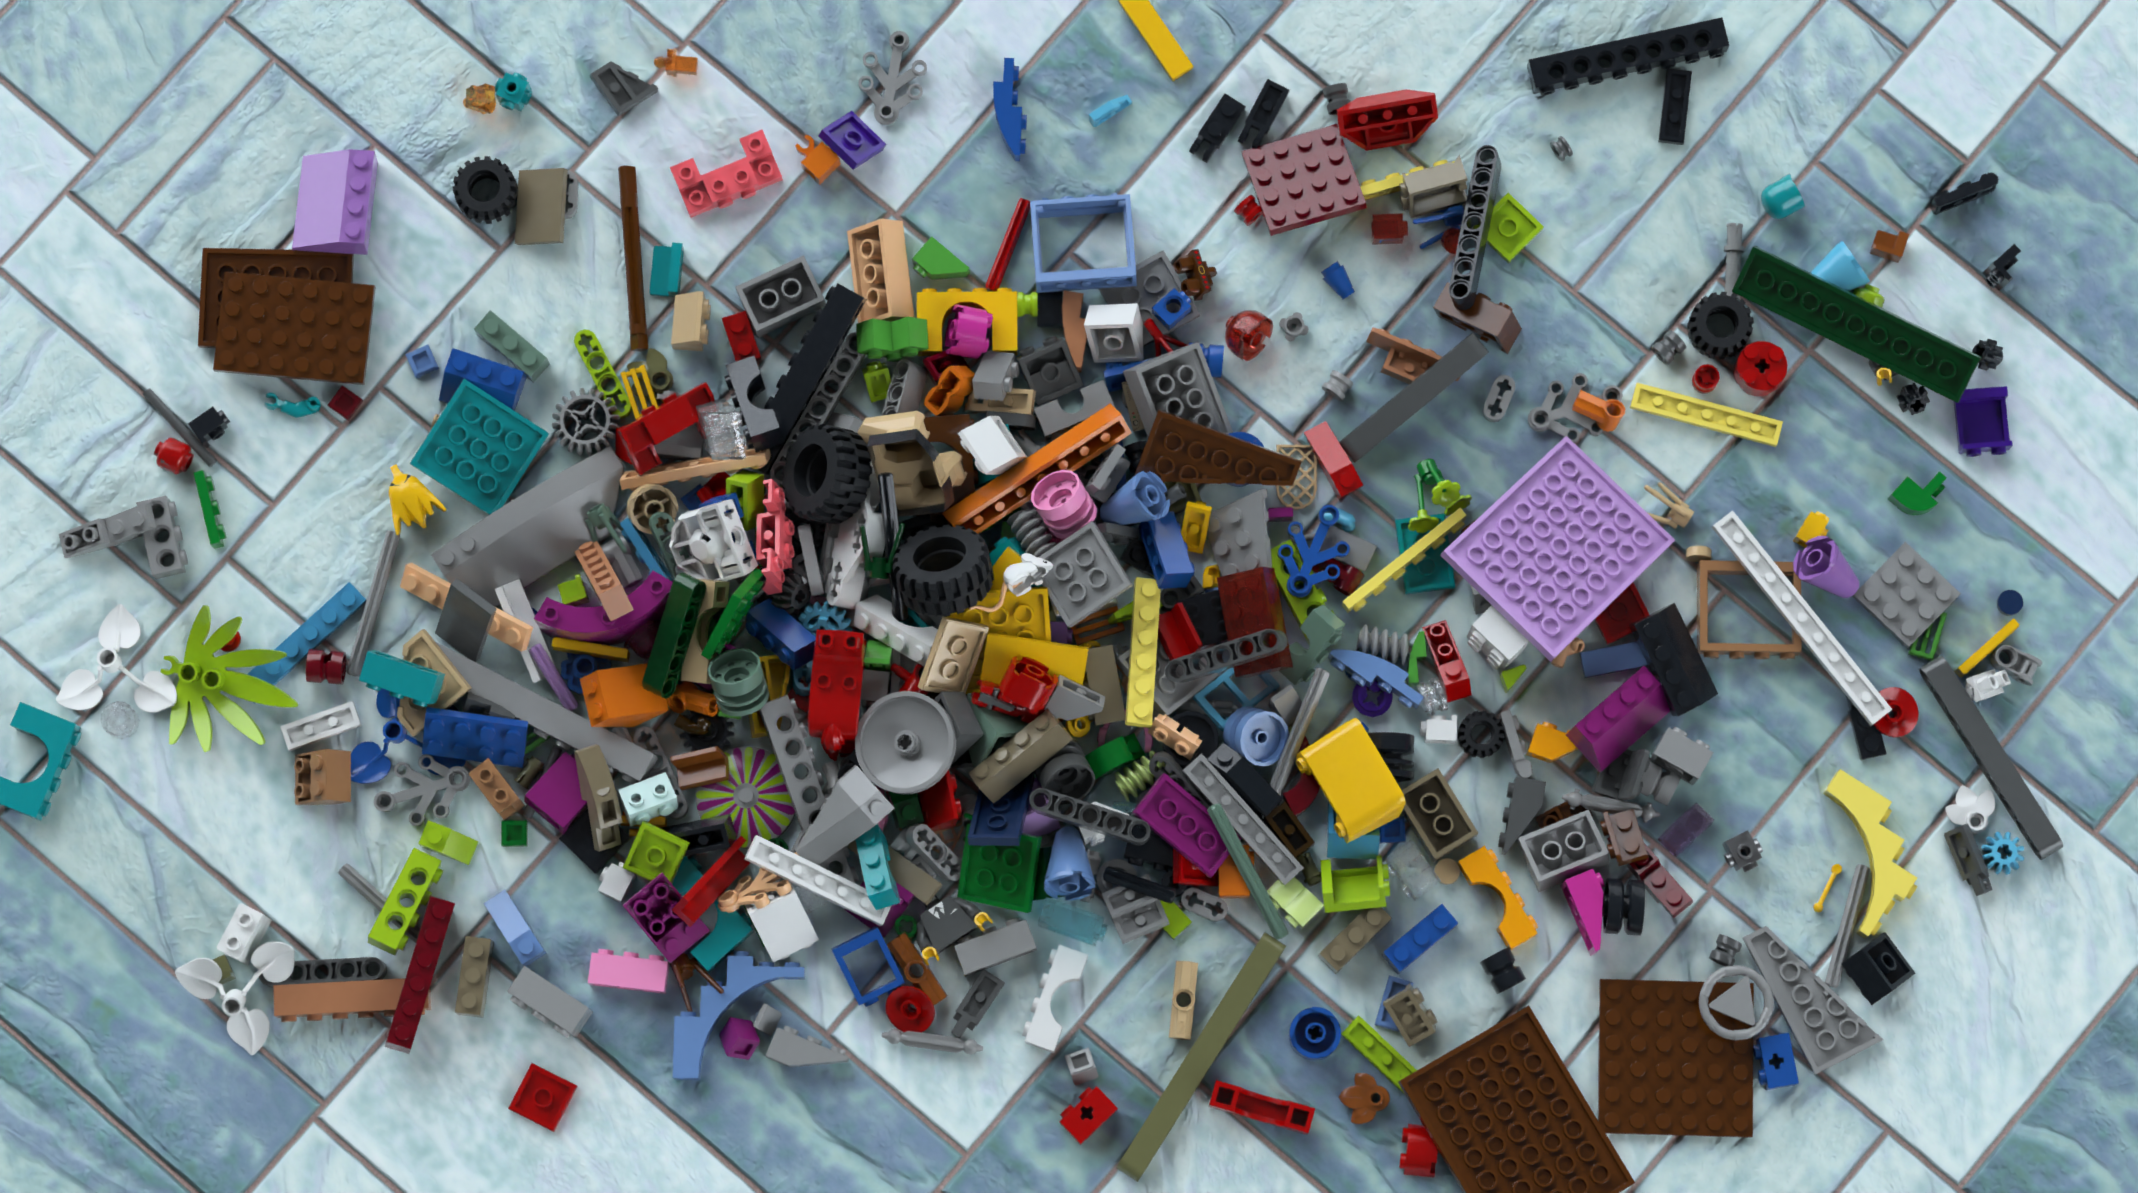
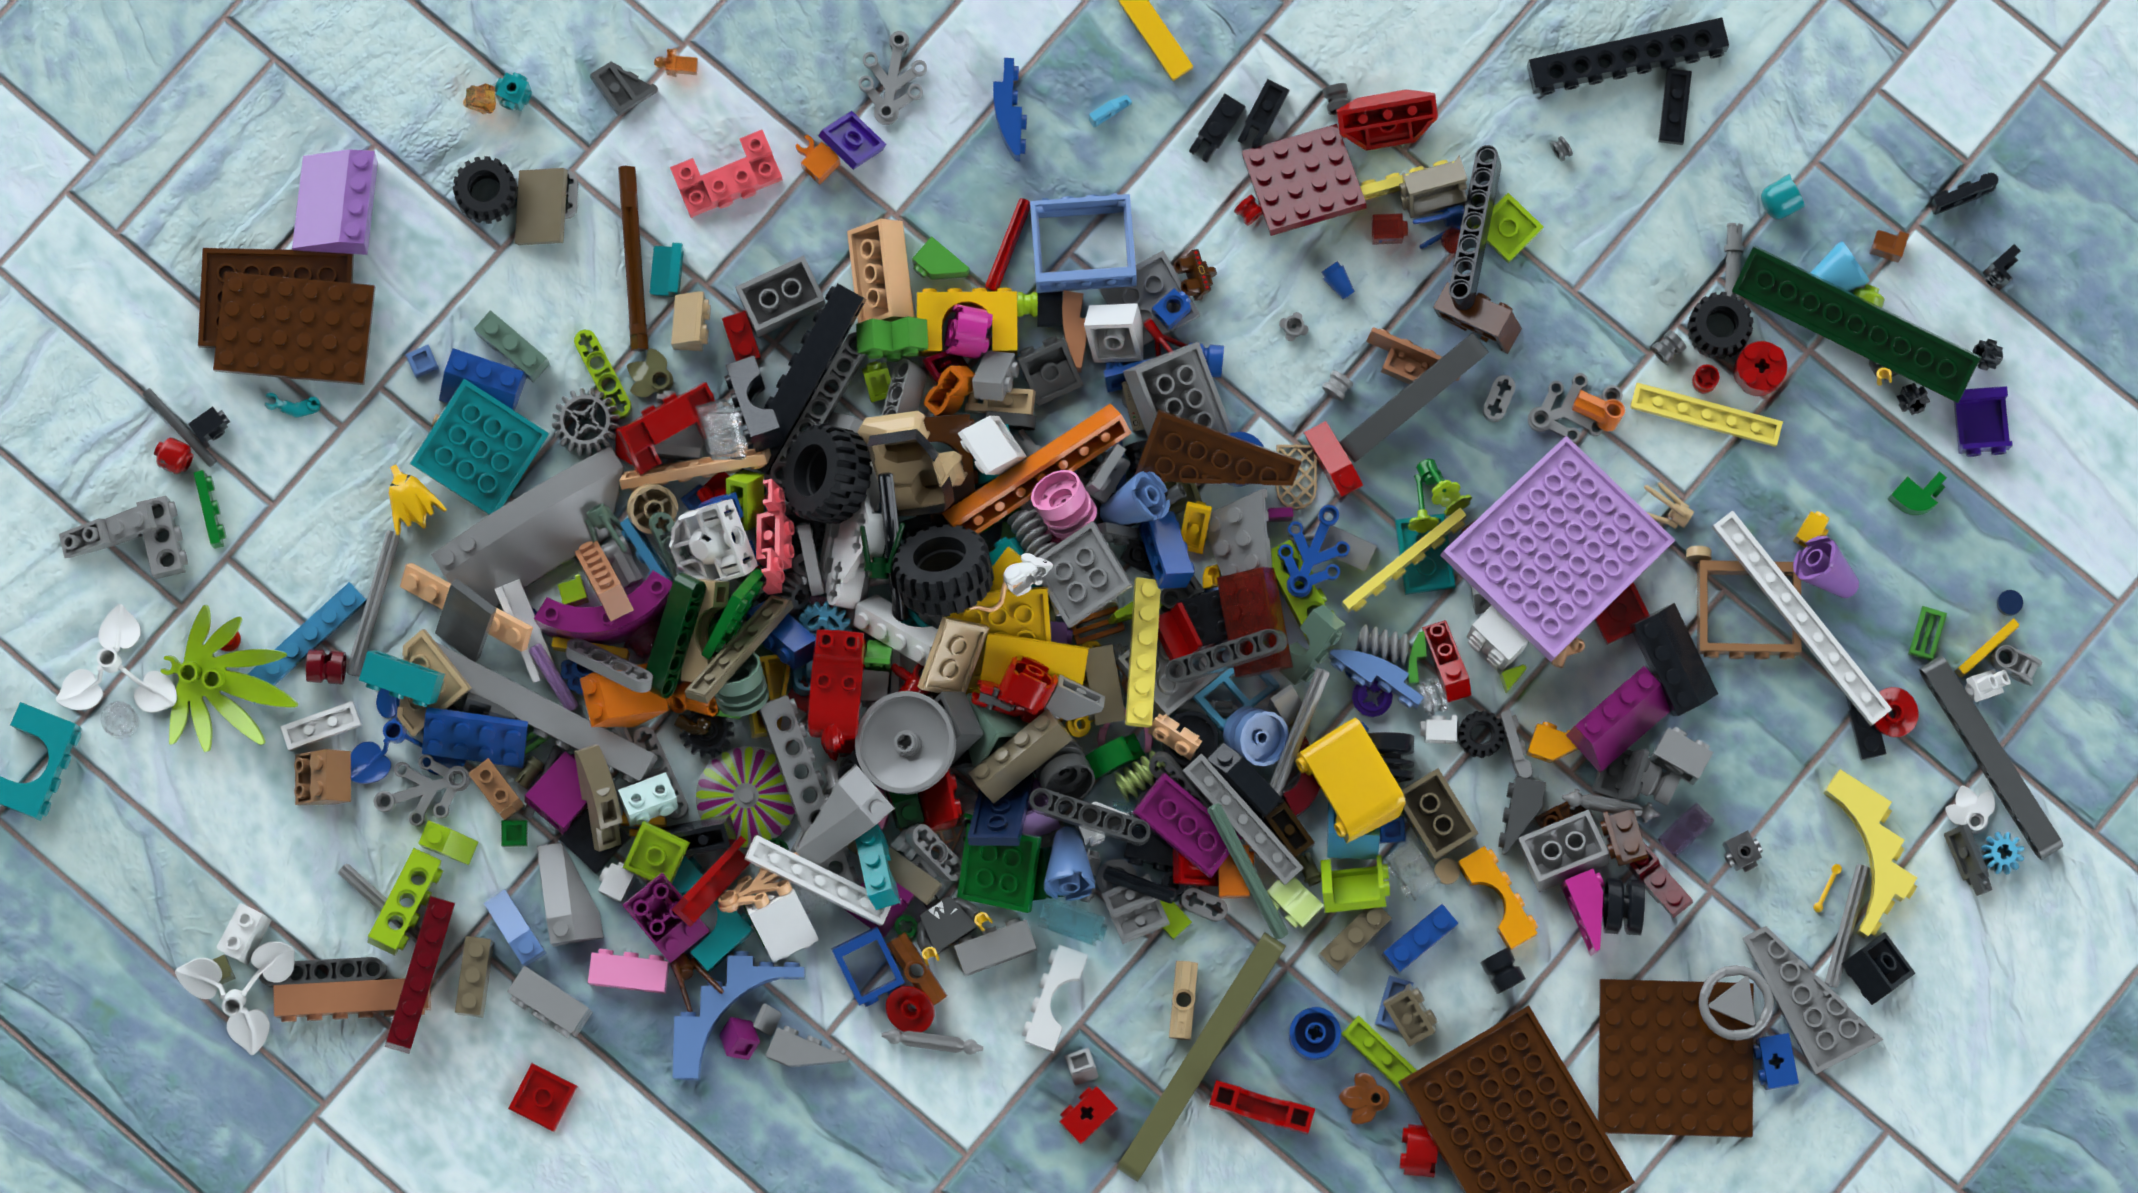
dark red tile [327,385,363,421] -> none
yellow tile [620,365,658,419] -> none
dark orange panel [670,746,730,790] -> none
dark grey hinge [951,969,1005,1038] -> none
light grey arch [1034,380,1115,441] -> none
clear red cylinder [1225,310,1273,361] -> none
dark red piece [1312,558,1365,596] -> none
medium azure arm [1324,508,1356,532] -> none
medium blue tile [1579,642,1648,678] -> none
dark grey wheel [1709,934,1742,967] -> none
light grey plate [1852,542,1961,649] -> none
none -> light grey wedge [537,842,604,947]
none -> light grey beam [566,638,653,693]
none -> dark tan tile [685,595,793,704]

